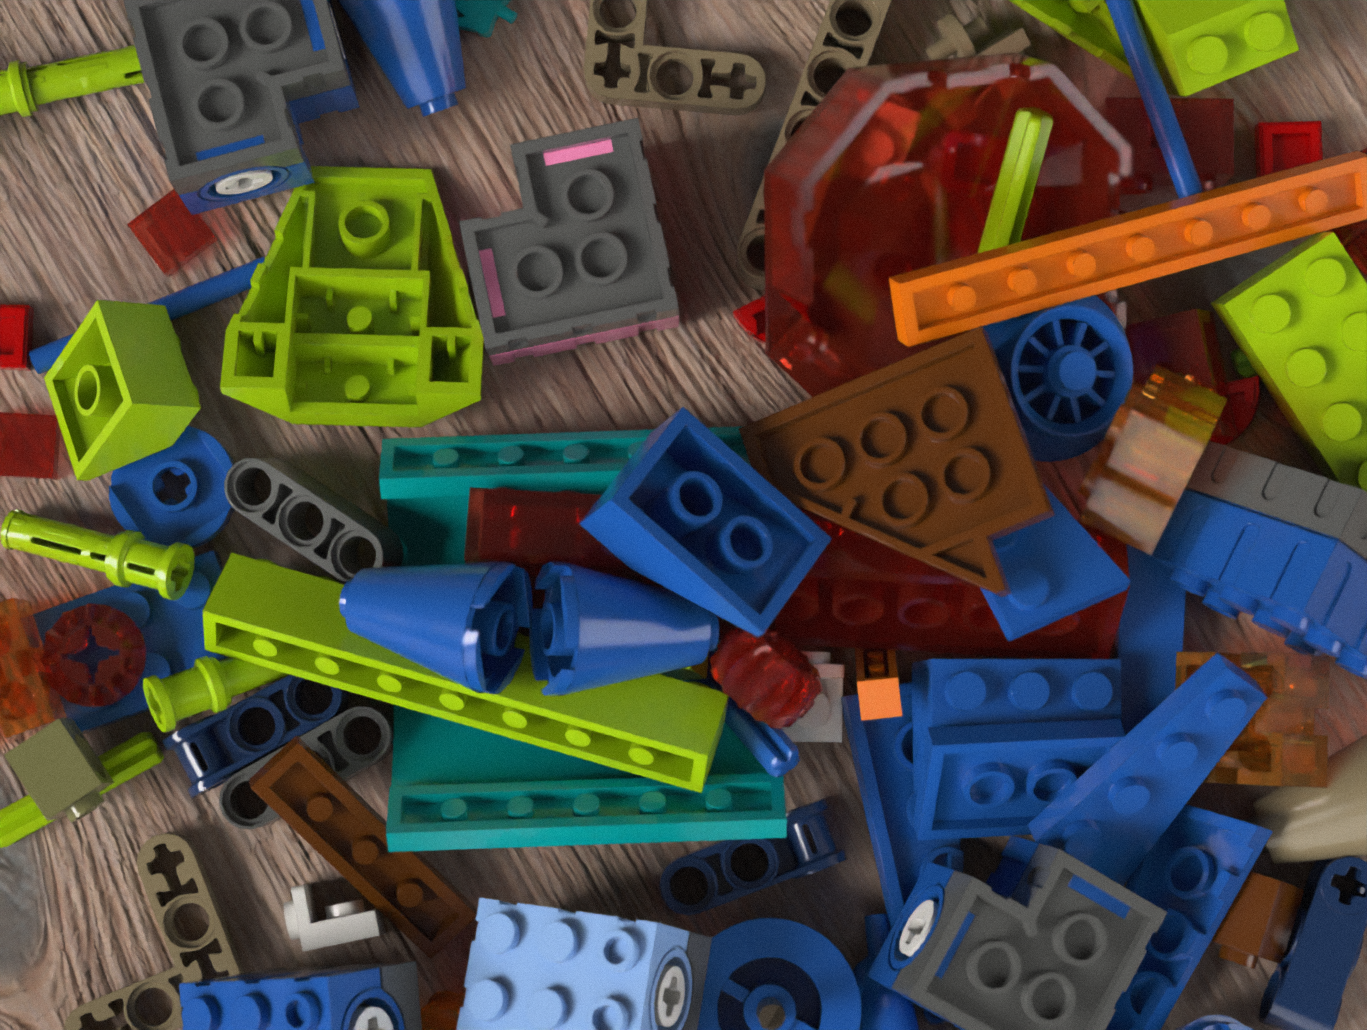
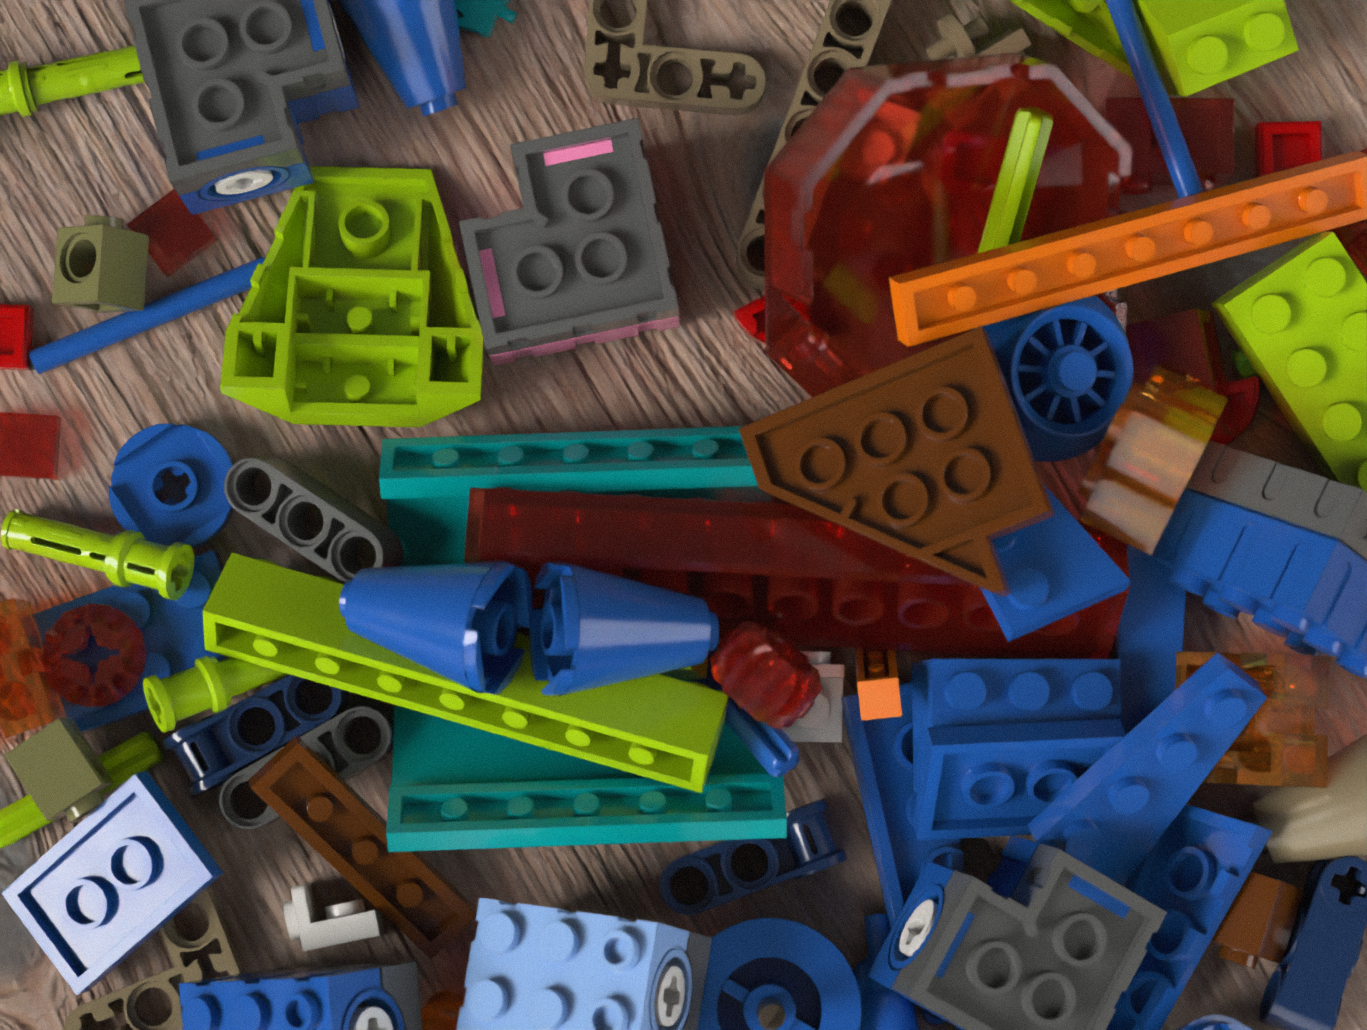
lime slope [44,300,201,481] -> none
blue slope [580,407,832,637] -> none
none -> plate [1,771,224,995]
none -> olive brick [52,215,149,313]

